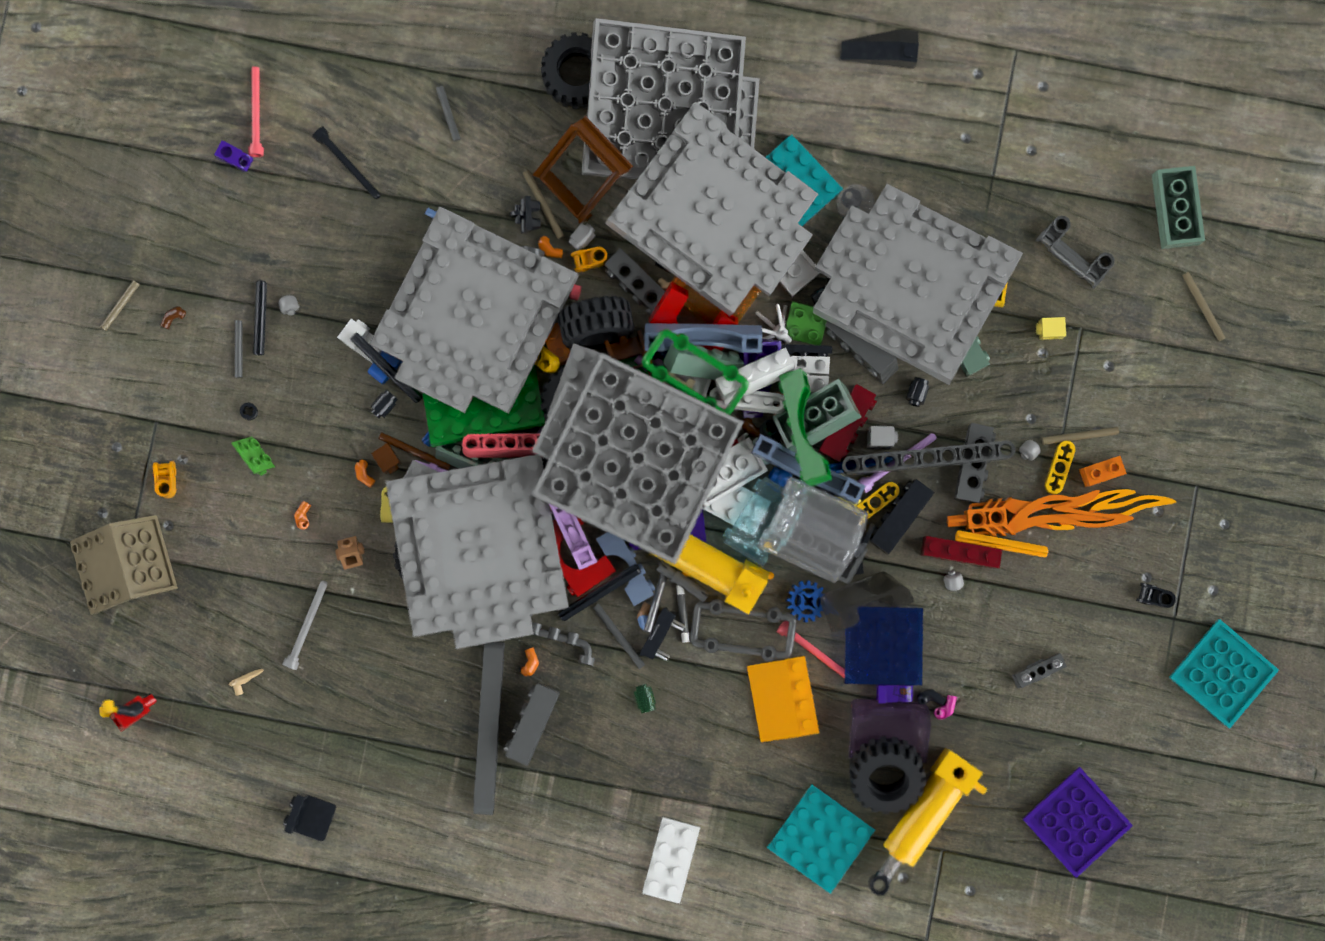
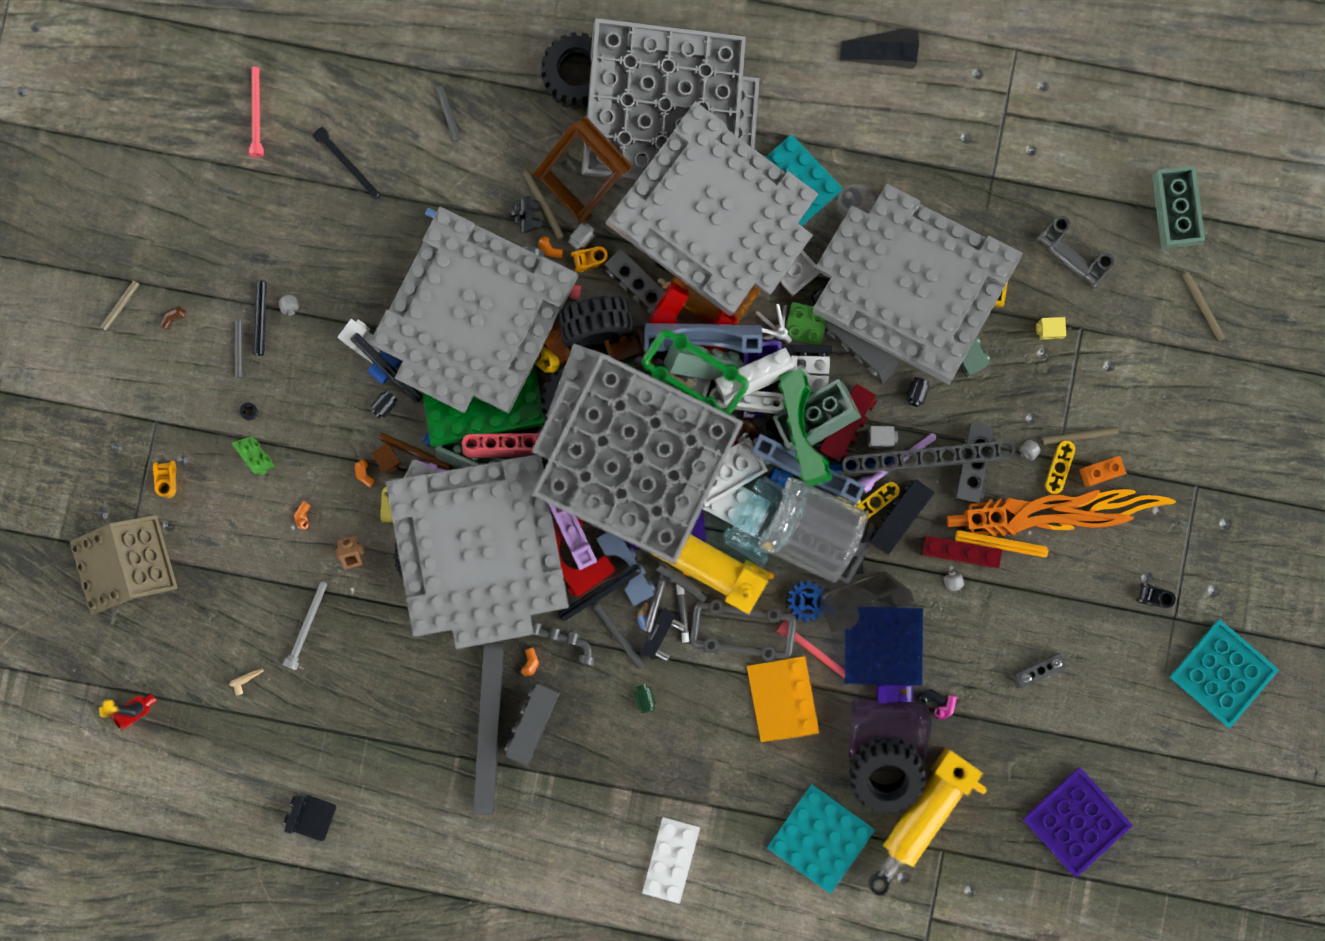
dark purple leg [214,140,254,172] -> none

